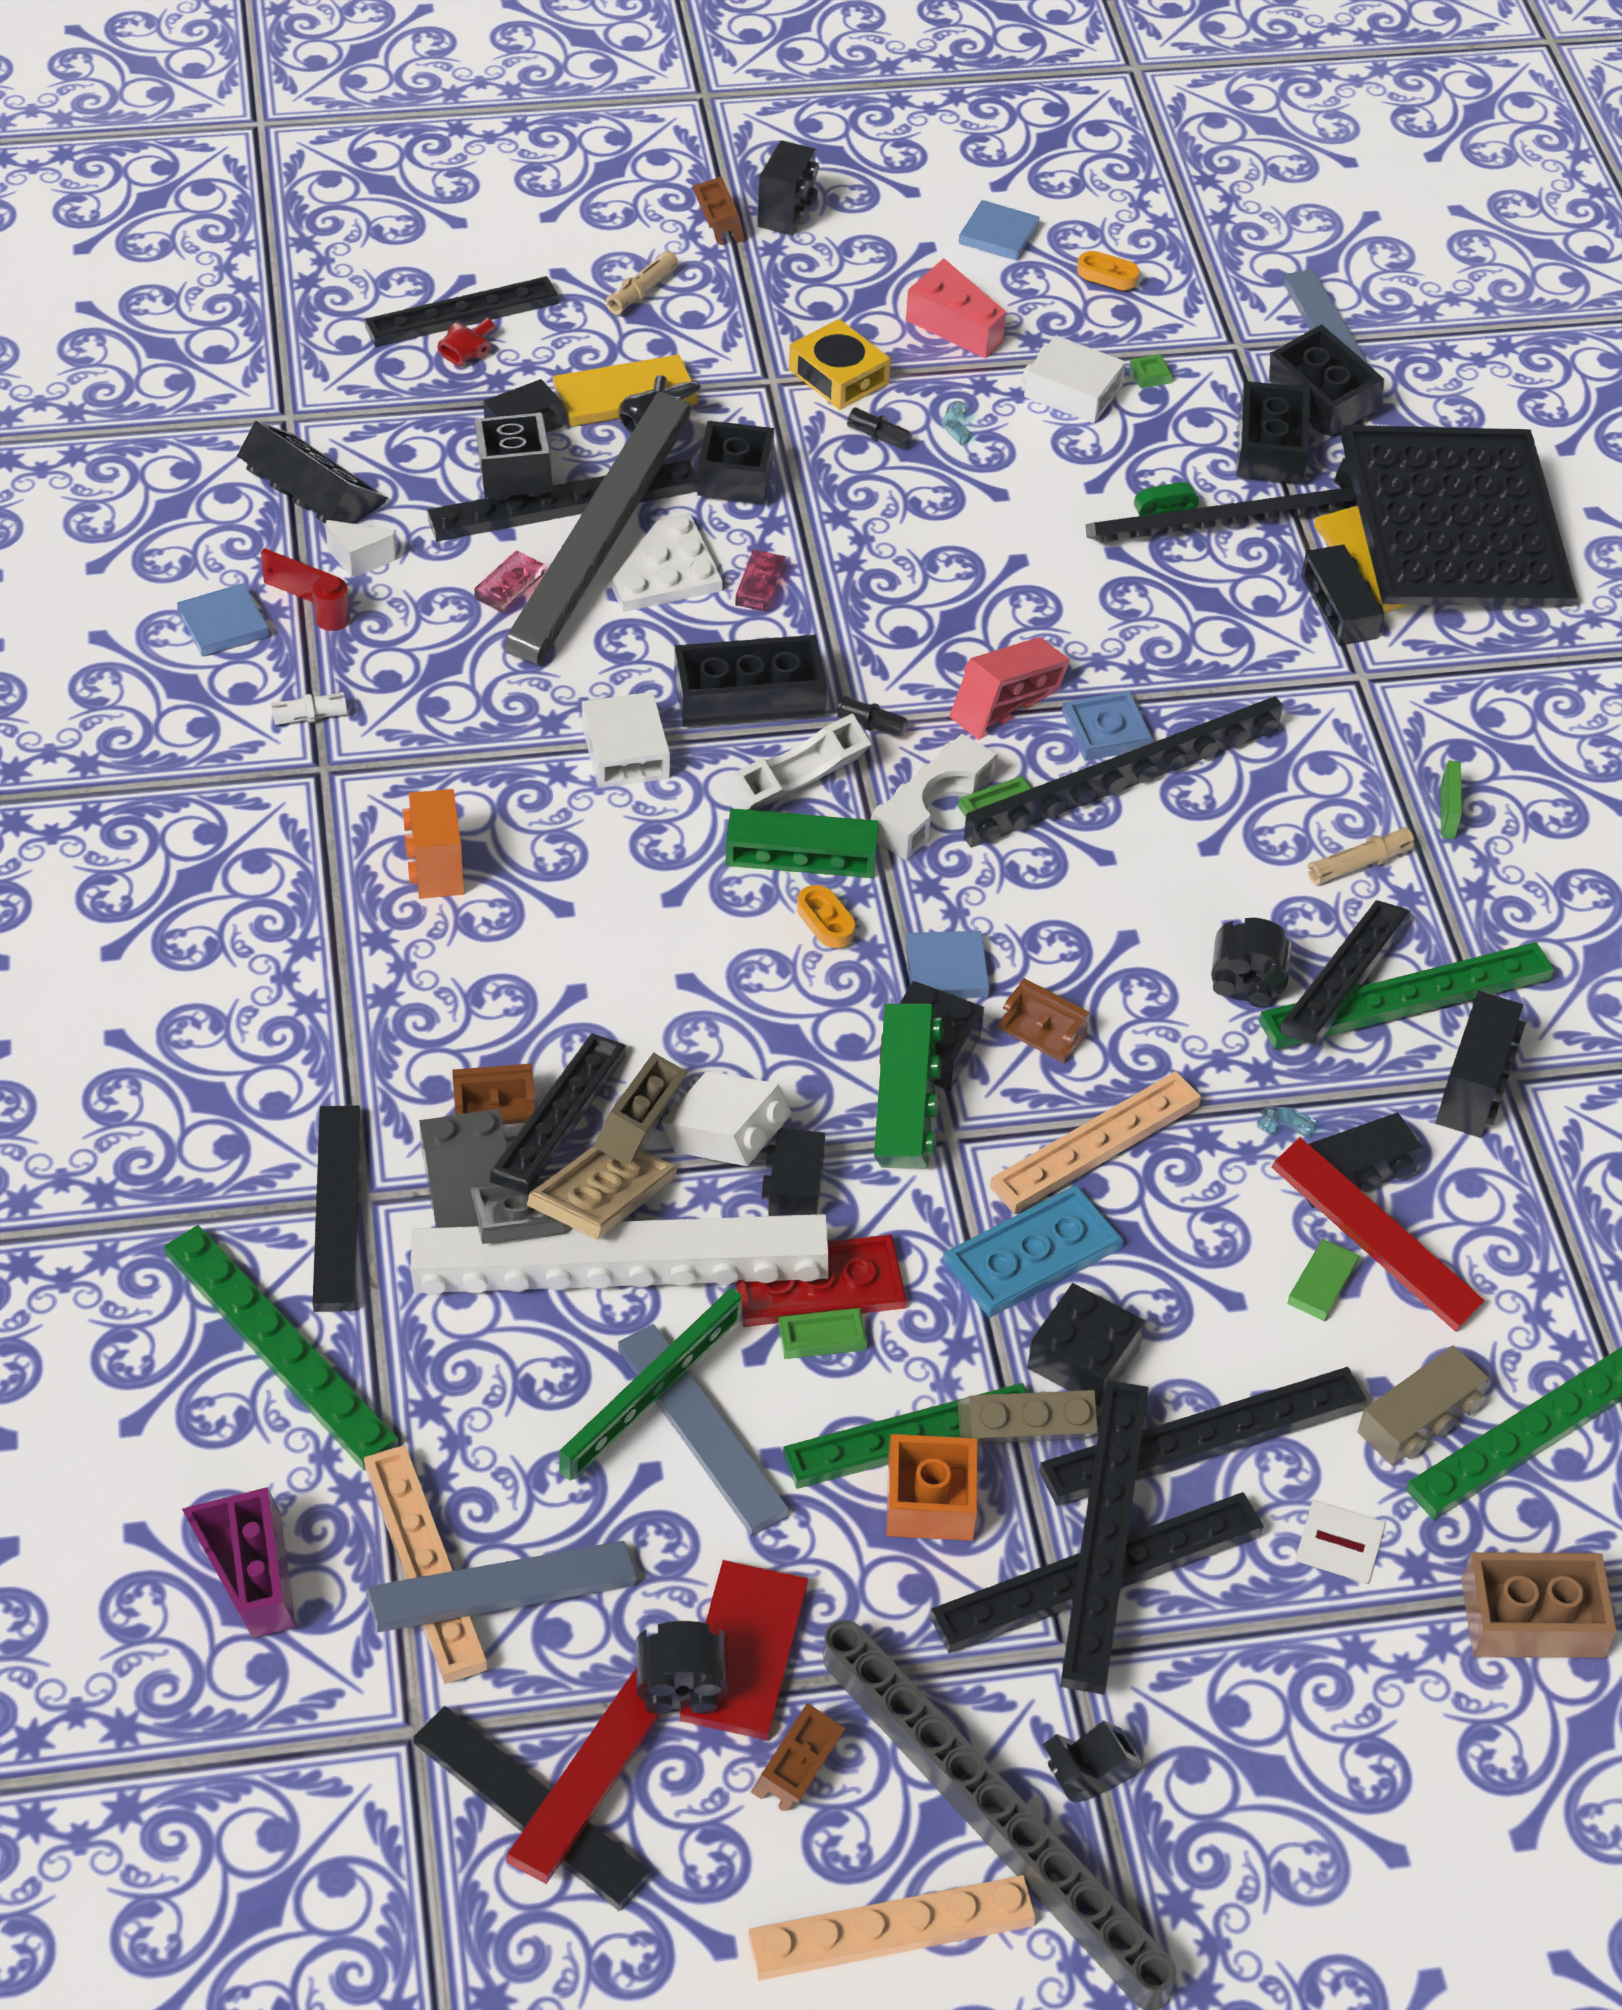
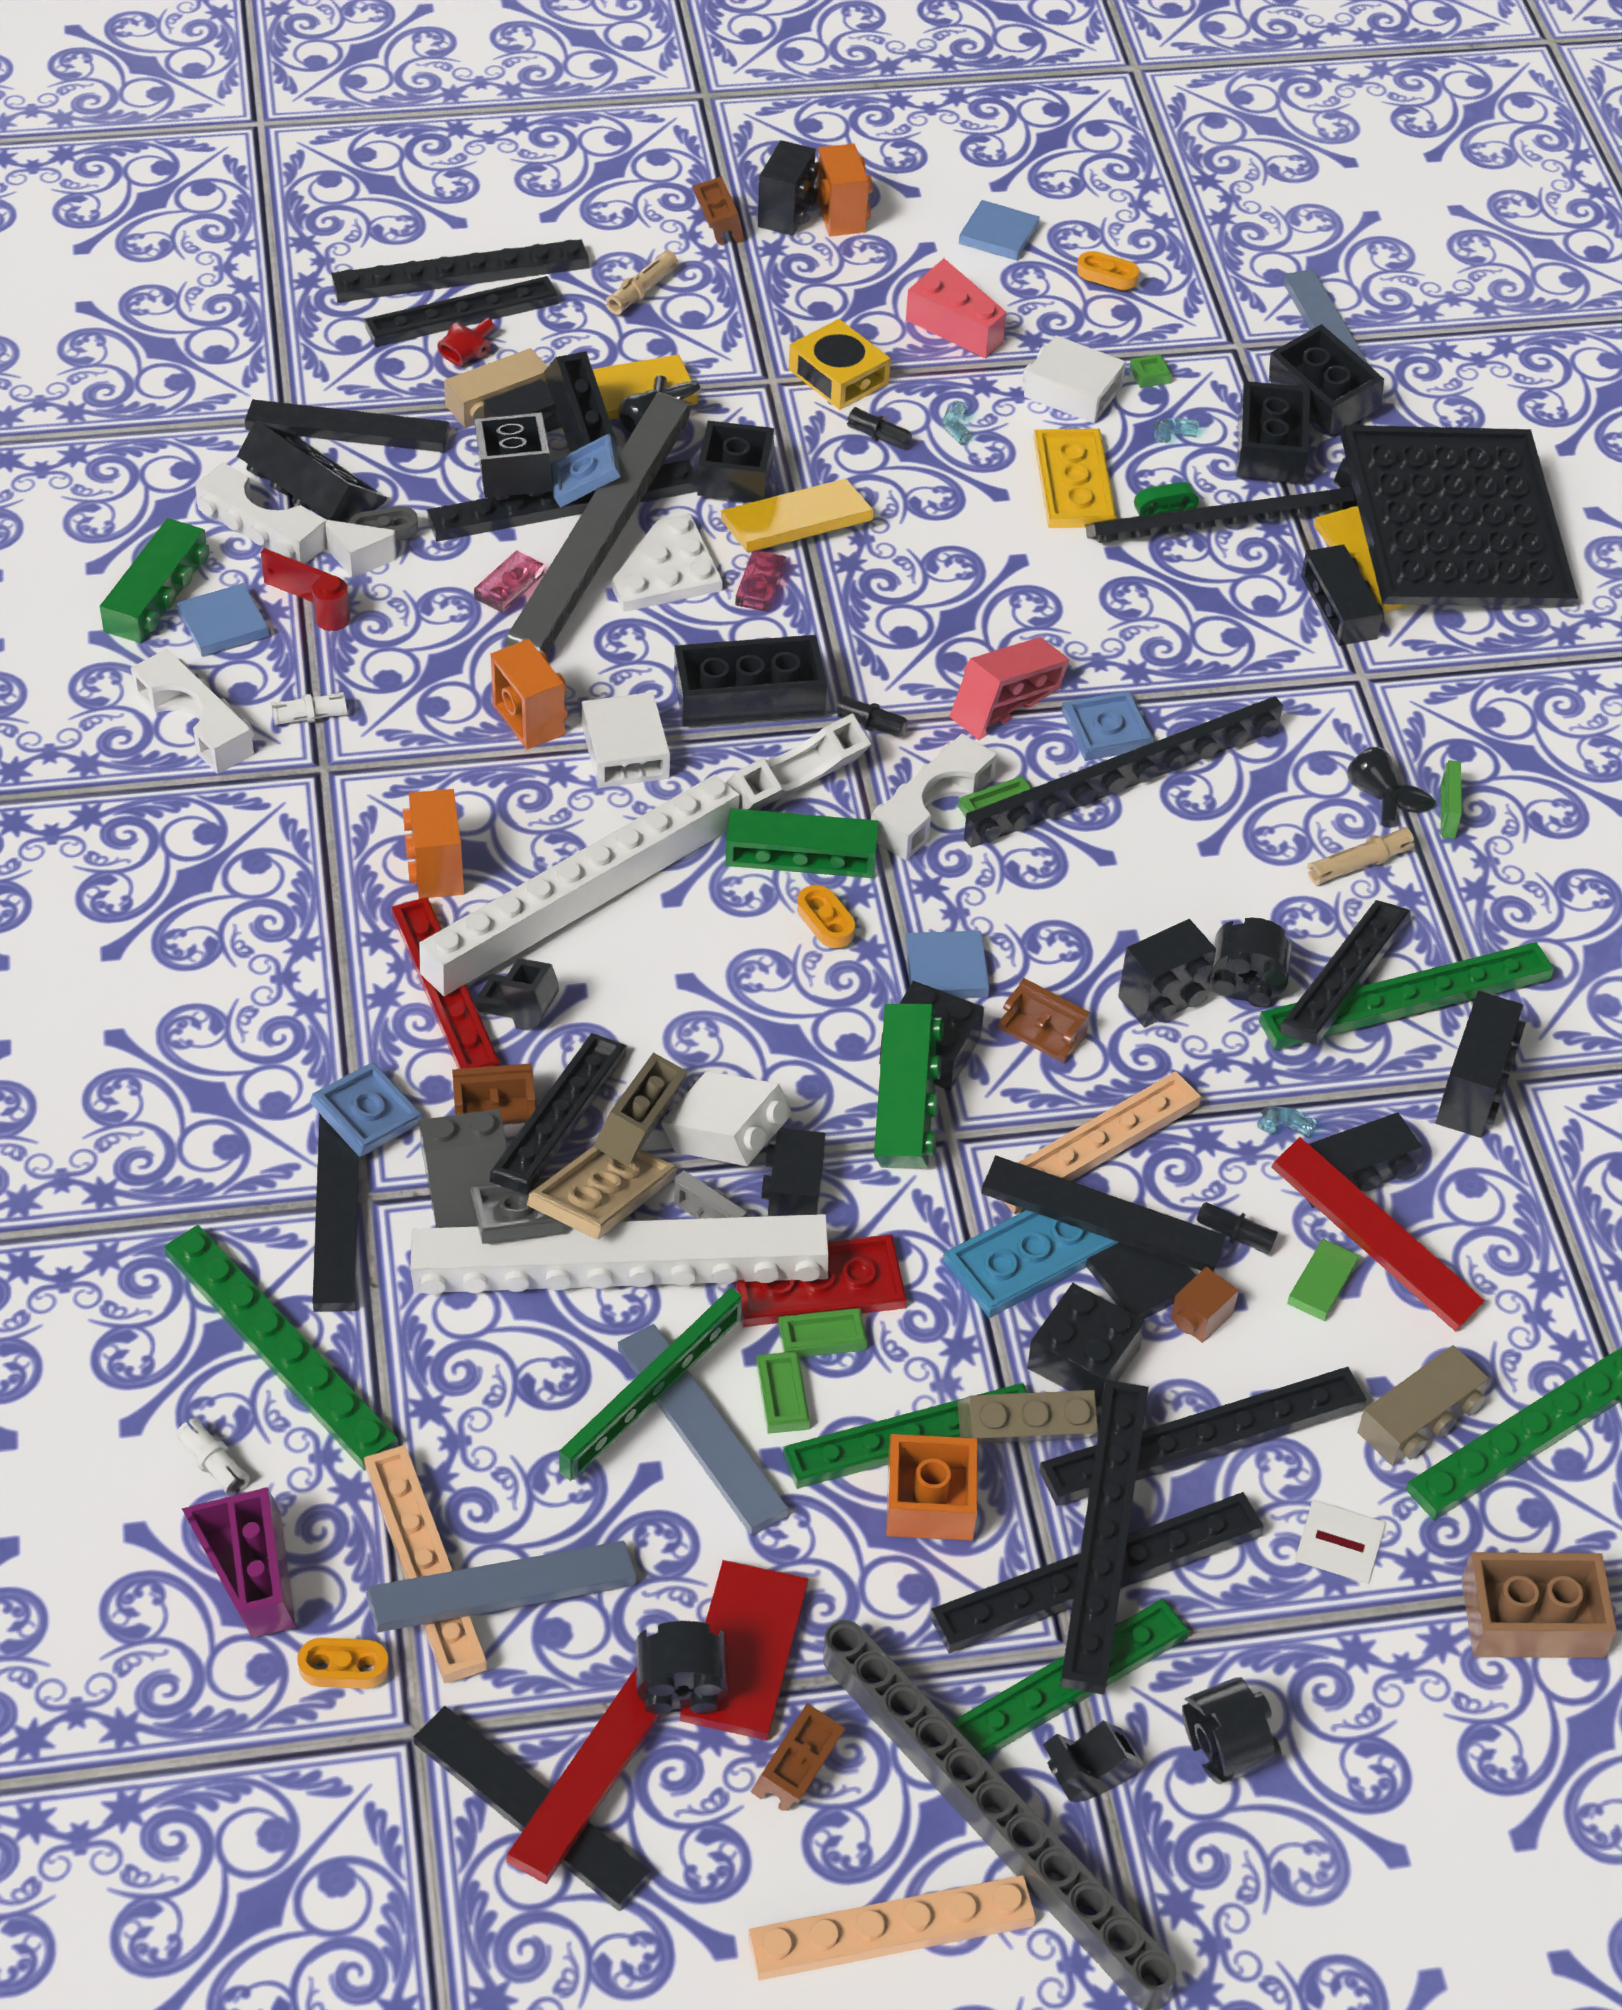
none -> green brick [99,518,209,644]
none -> white arch [131,649,254,774]
none -> white pin [176,1418,250,1496]
none -> white arch [195,462,327,564]
none -> black tile [245,399,450,452]
none -> light orange plate [297,1637,389,1689]
none -> medium blue tile [310,1062,423,1157]
none -> black plate [331,239,589,303]
none -> dark grey plate [349,506,418,541]
none -> red tile [391,897,500,1069]
none -> white brick [419,774,739,996]
none -> tan brick [444,348,548,428]
none -> black brick [475,958,559,1029]
none -> orange brick [490,639,568,750]
none -> black brick [544,351,618,453]
none -> medium blue tile [551,434,621,508]
none -> light grey plate [674,1170,747,1219]
none -> yellow tile [721,478,873,553]
none -> bright green tile [756,1351,810,1434]
none -> orange brick [816,143,873,237]
none -> green tile [950,1598,1189,1759]
none -> black tile [981,1155,1227,1272]
none -> yellow tile [1033,428,1116,528]
none -> black tile [1086,1242,1196,1319]
none -> black brick [1118,918,1216,1028]
none -> clear light blue arm [1153,418,1199,443]
none -> dark orange brick [1170,1267,1239,1343]
none -> black brick [1182,1677,1282,1785]
none -> black axle [1197,1202,1278,1256]
none -> black piece [1347,746,1435,828]

